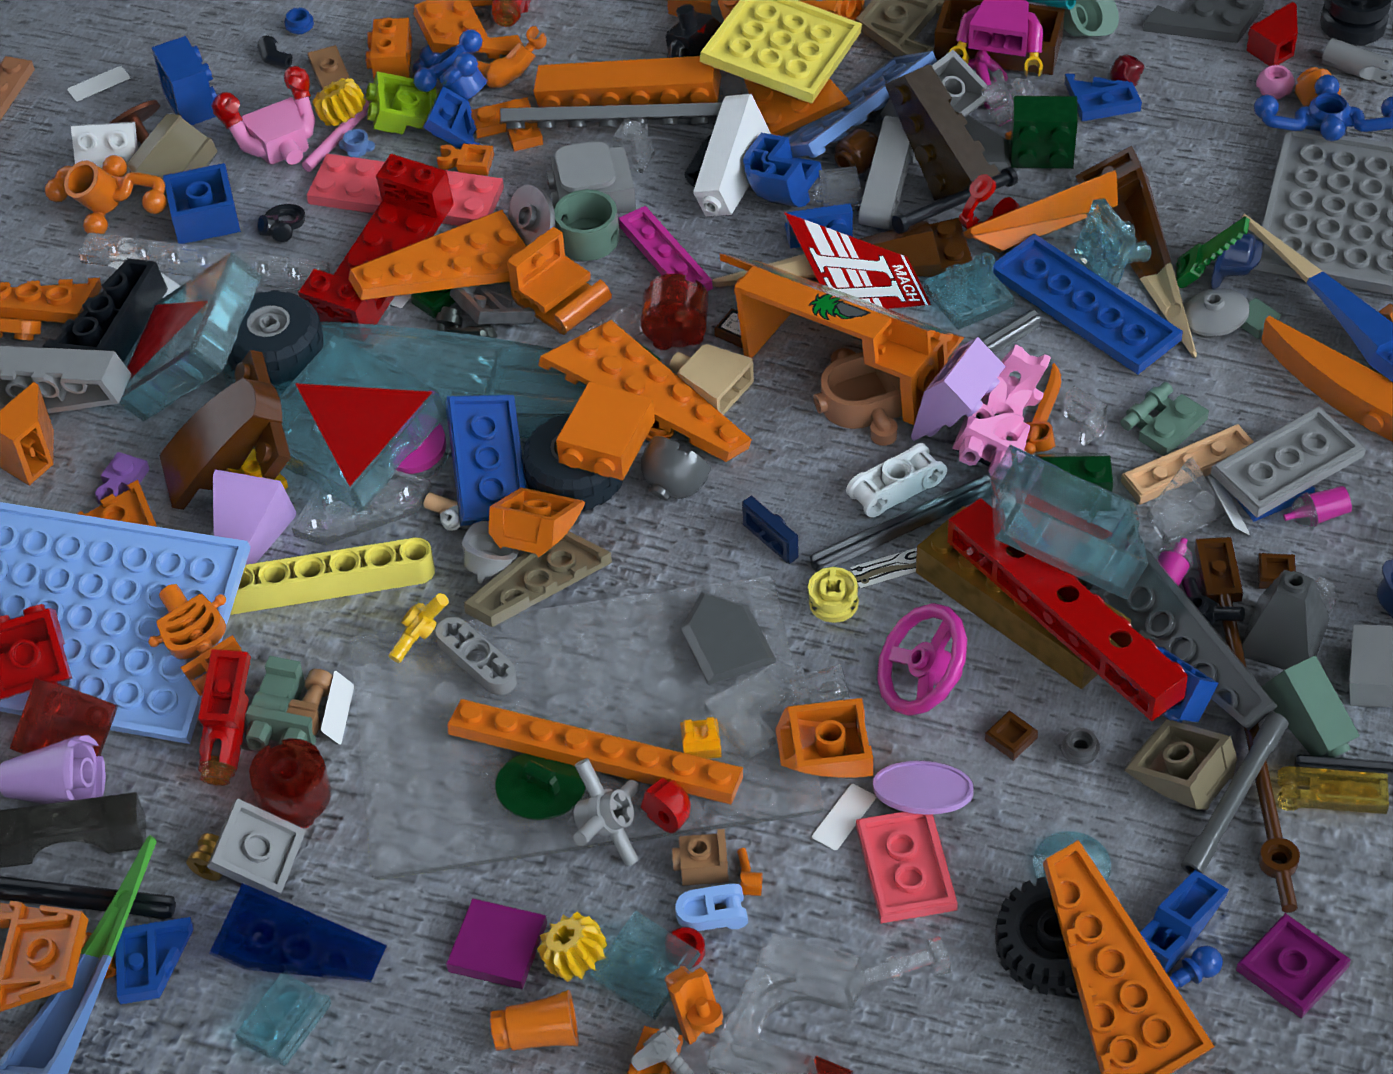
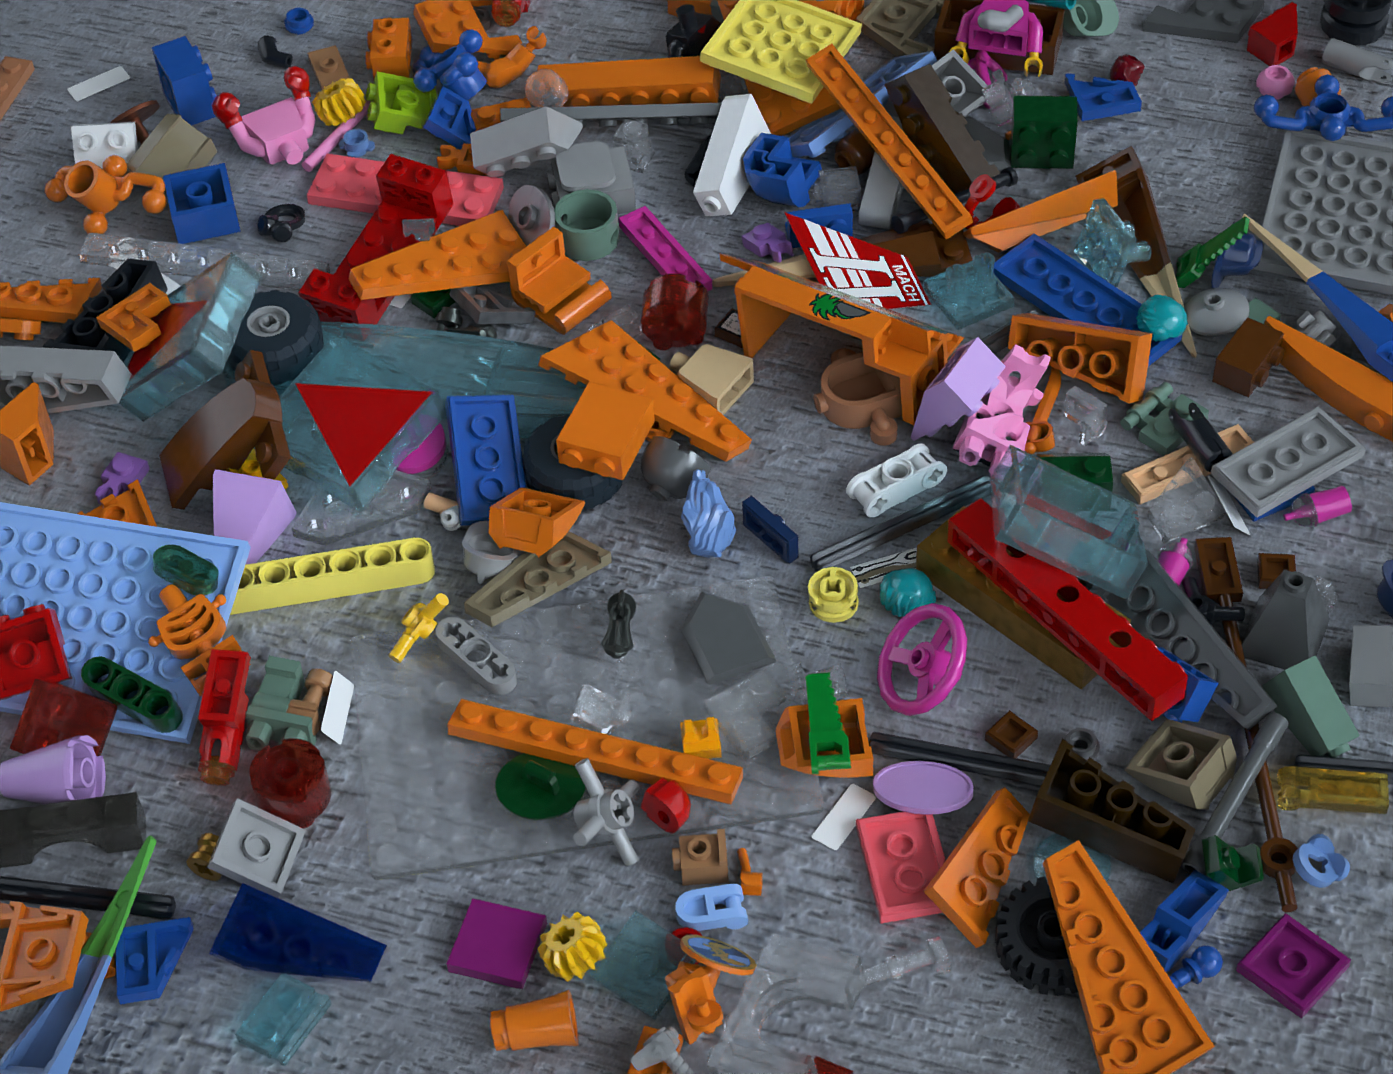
none -> dark green beam [81,656,183,733]
none -> orange plate [96,283,171,352]
none -> clear green plate [153,545,219,596]
none -> clear light blue tile [402,218,435,241]
none -> light grey slope [470,106,583,177]
none -> clear head [525,69,568,107]
none -> clear bracket [569,683,632,735]
none -> pearl dark grey piece [601,589,636,659]
none -> shield [677,935,757,991]
none -> medium blue hair [681,469,736,558]
none -> medium lavender plate [741,223,794,263]
none -> orange plate [806,43,973,240]
none -> green piece [806,672,851,774]
none -> black axle [869,732,1050,786]
none -> teal hair [880,568,936,617]
none -> orange wing [923,787,1030,948]
none -> light grey arm [978,5,1024,33]
none -> orange wedge [1008,313,1153,404]
none -> dark brown wedge [1028,739,1196,883]
none -> teal hair [1136,295,1188,342]
none -> black piece [1168,403,1232,472]
none -> dark green bracket [1202,835,1264,892]
none -> reddish brown brick [1212,317,1285,398]
none -> medium blue piece [1293,834,1350,888]
none -> light grey gear [1296,310,1338,347]

